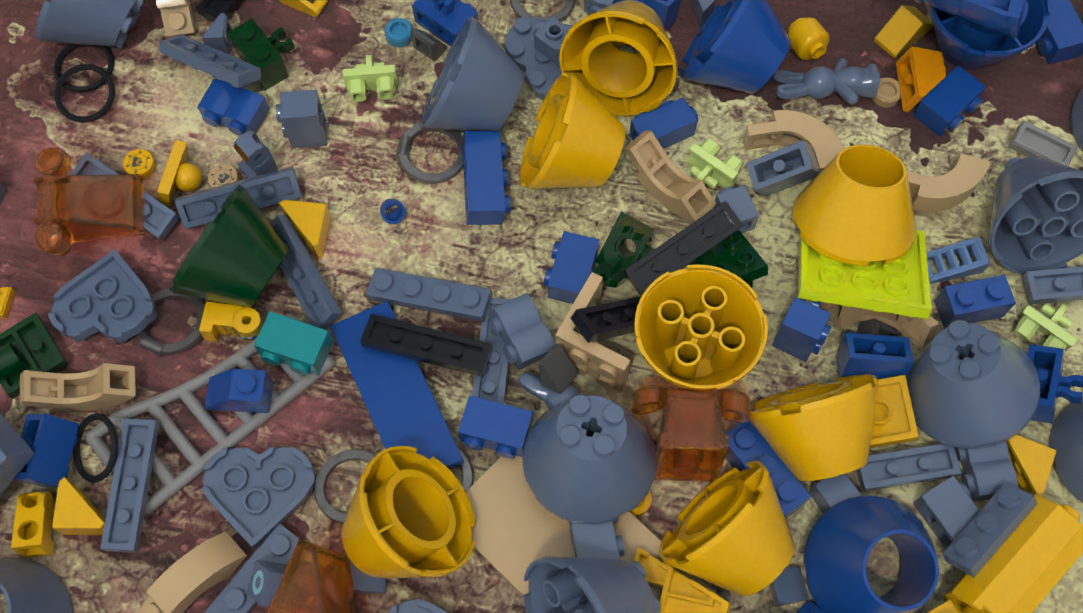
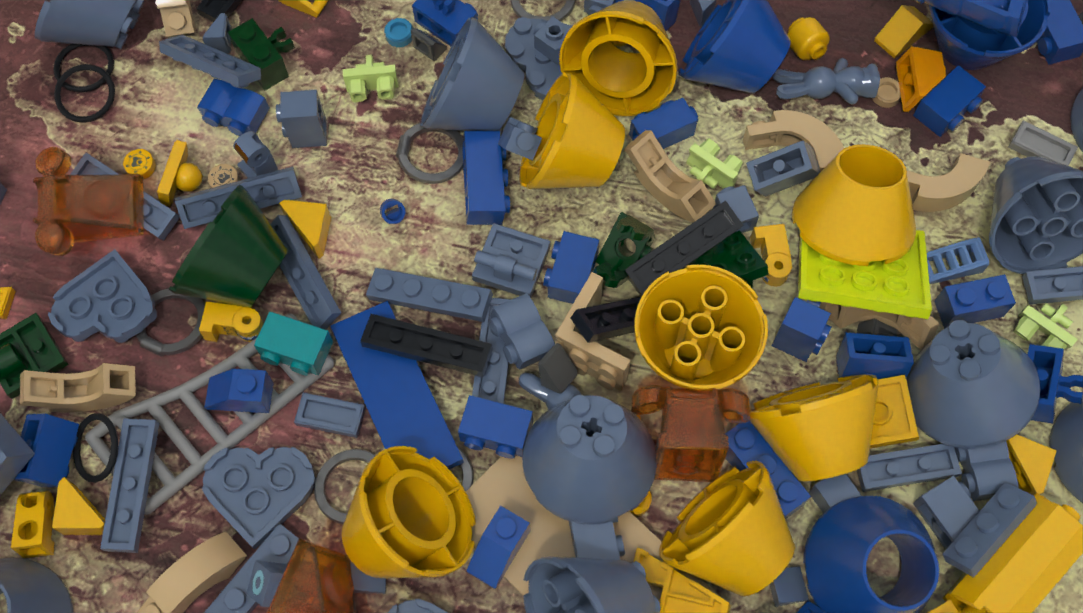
none -> sand blue tile [294,392,366,438]
none -> blue slope [466,505,530,589]
none -> sand blue plate [472,223,551,298]
none -> sand blue brick [498,116,542,161]
none -> yellow leg [750,224,792,287]

